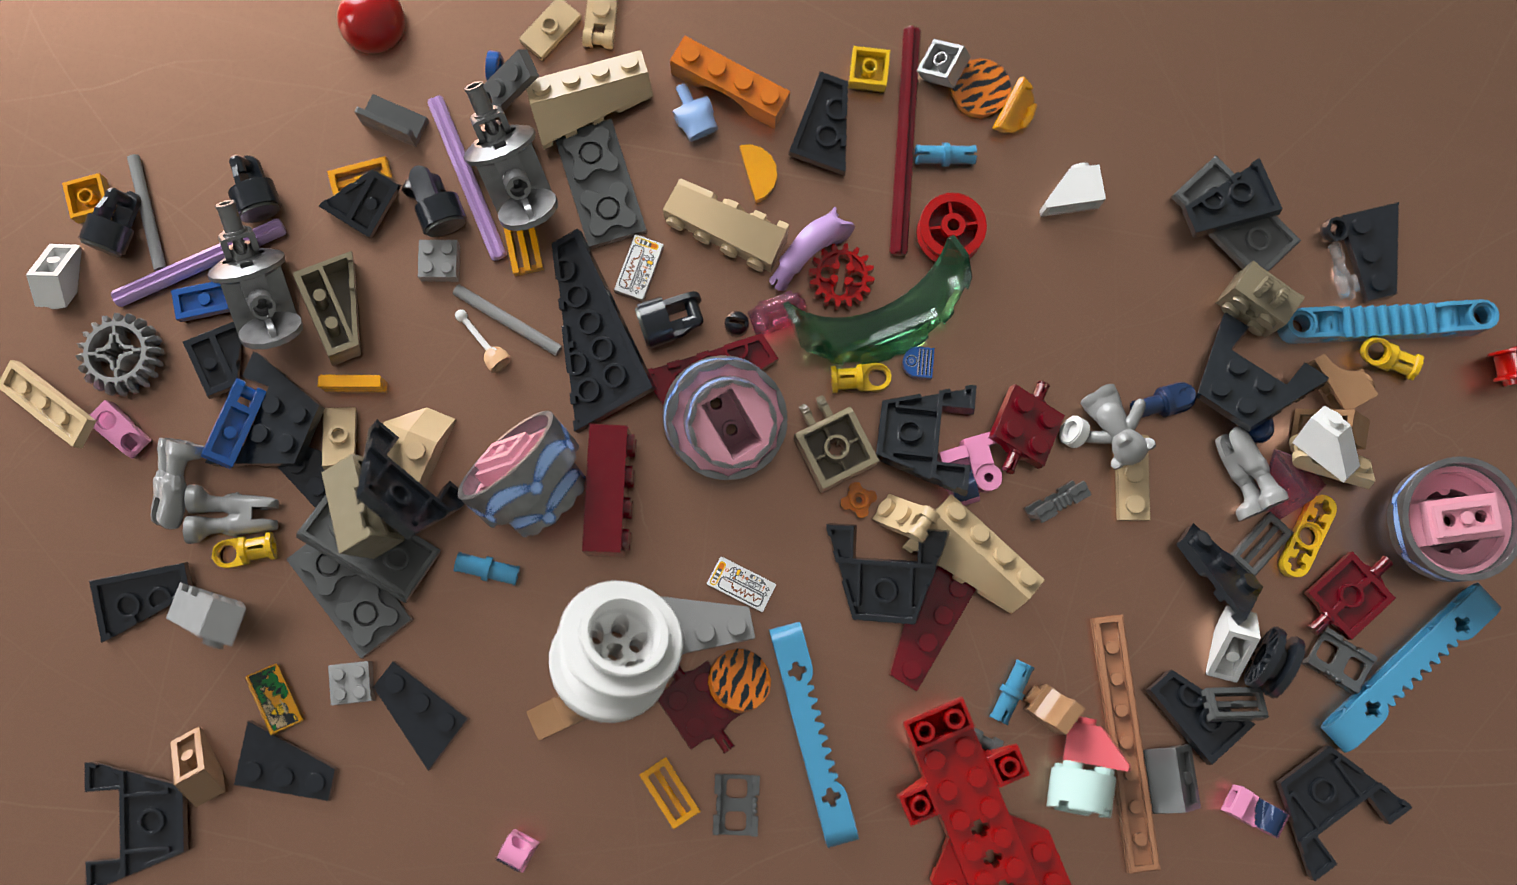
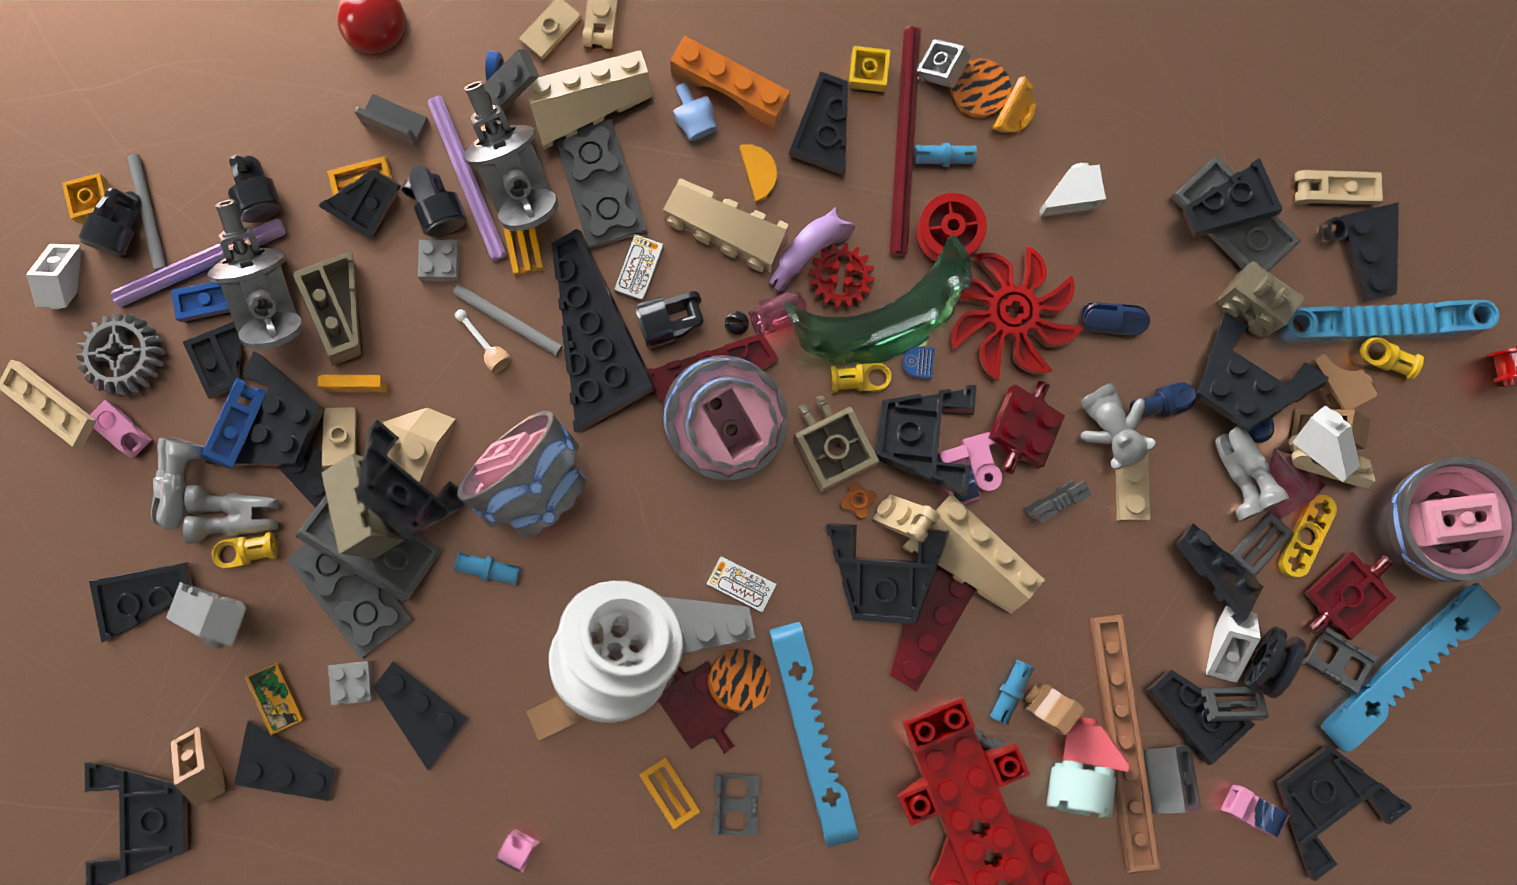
dark red brick [582,424,637,558] -> none
white tile [1059,416,1090,448] -> none
clear plate [1328,242,1360,300] -> none
none -> red piece [943,246,1083,381]
none -> dark blue arm [1081,302,1150,335]
none -> tan plate [1295,170,1383,205]

